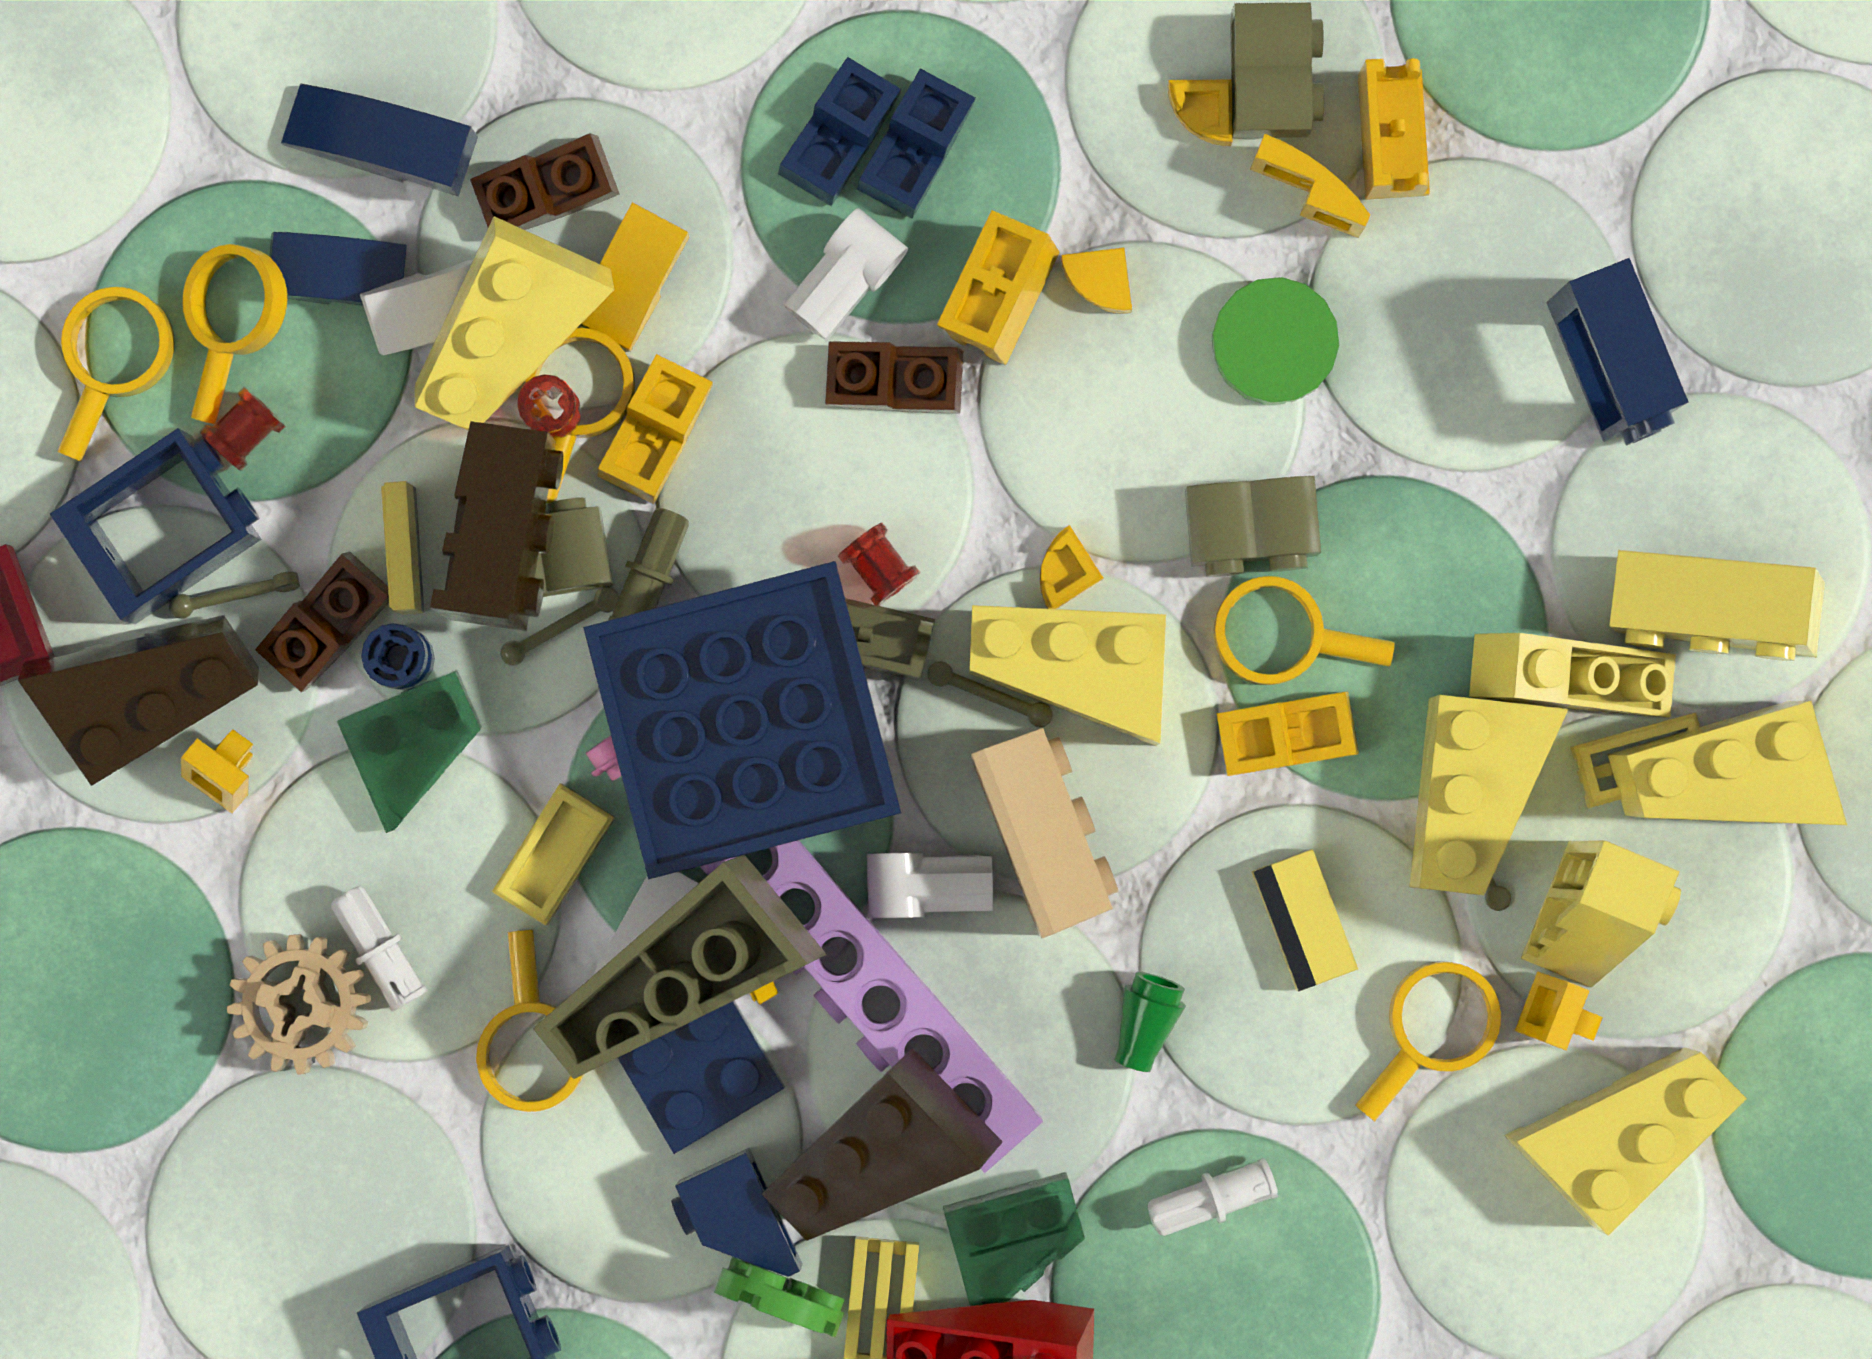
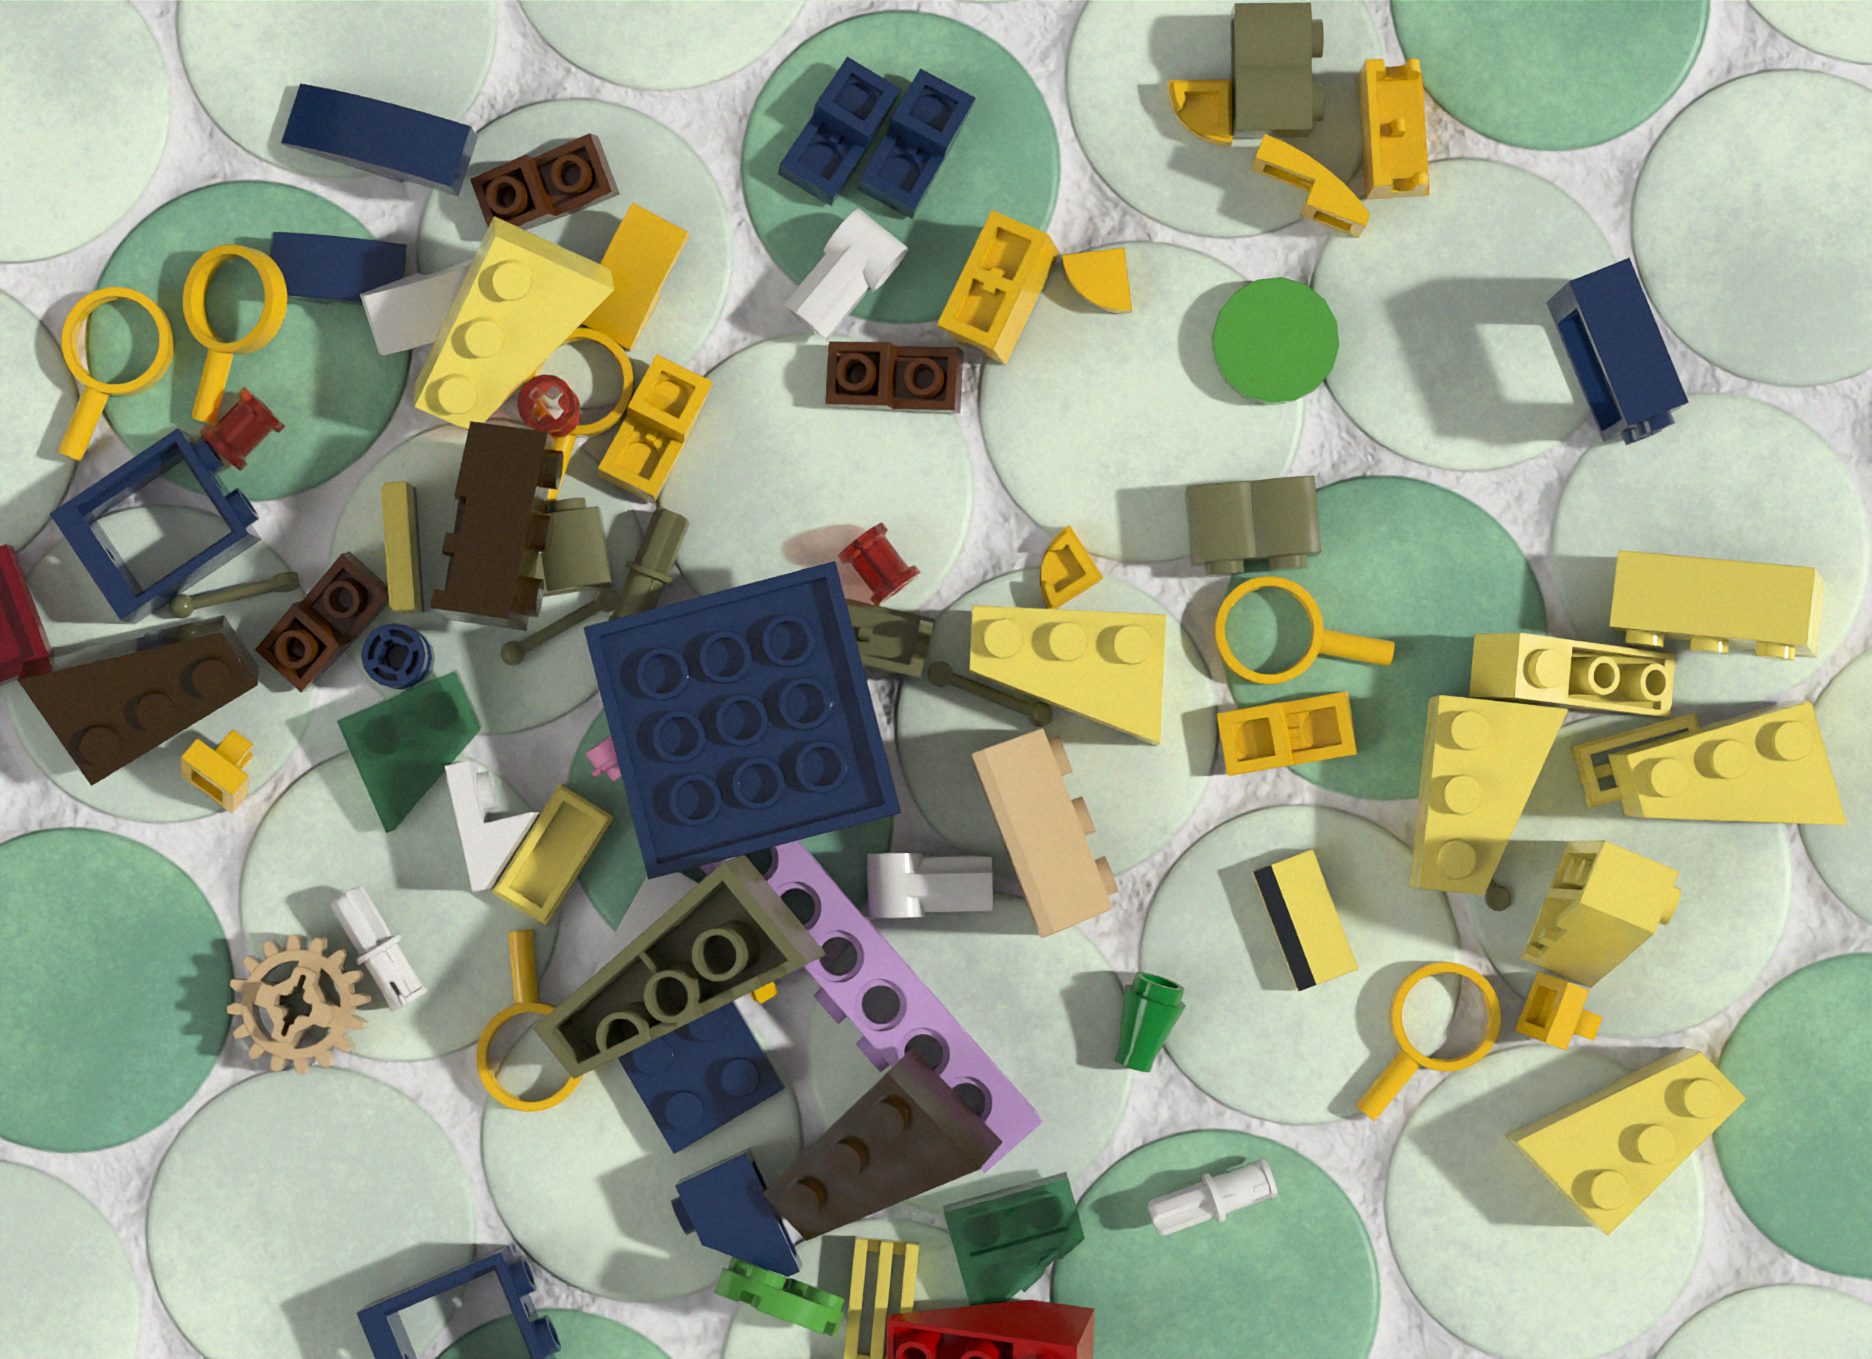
none -> white slope [445,760,541,892]

